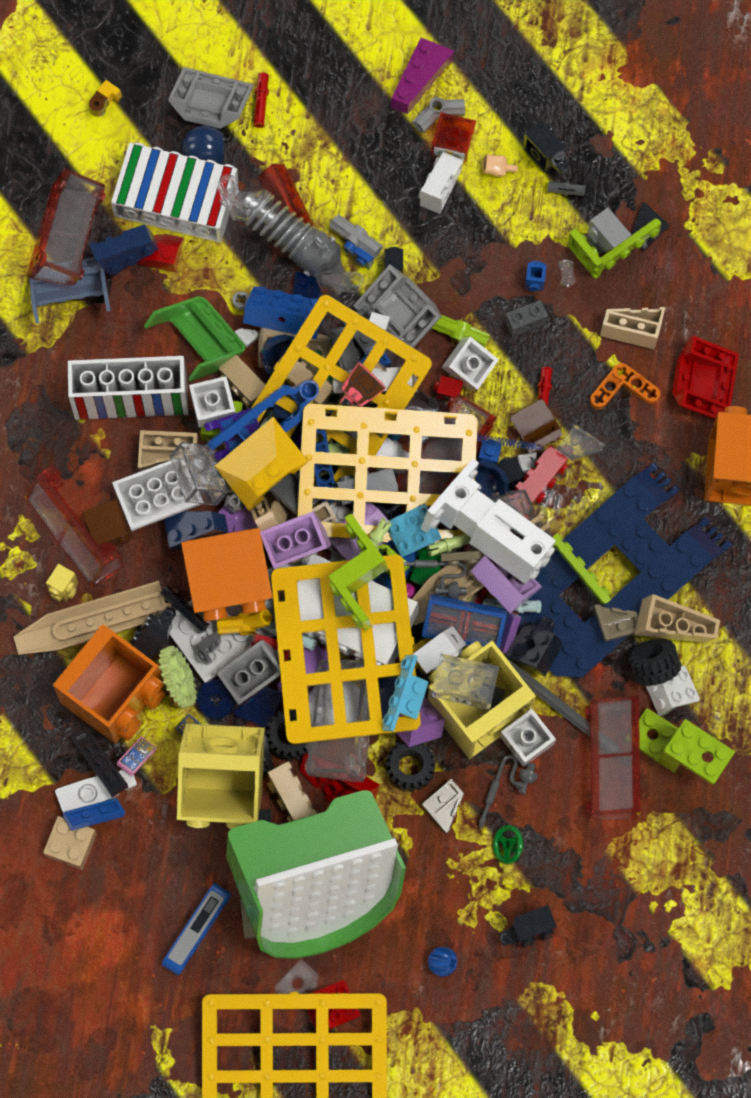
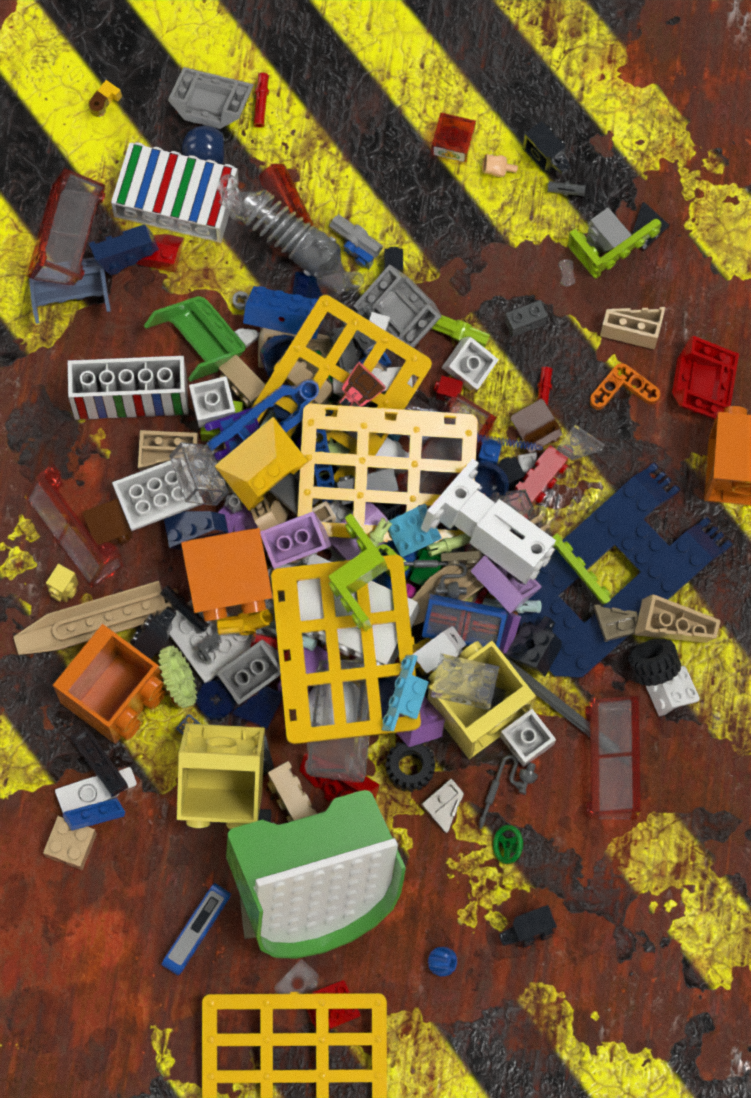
tile [117,736,157,776] -> none
black tyre [266,710,315,761] -> none
magenta wedge [391,37,454,114] -> none
light grey piece [412,97,465,133] -> none
white wedge [418,152,463,214] -> none
blue brick [525,261,547,291] -> none
lime bracket [625,708,735,785] -> none

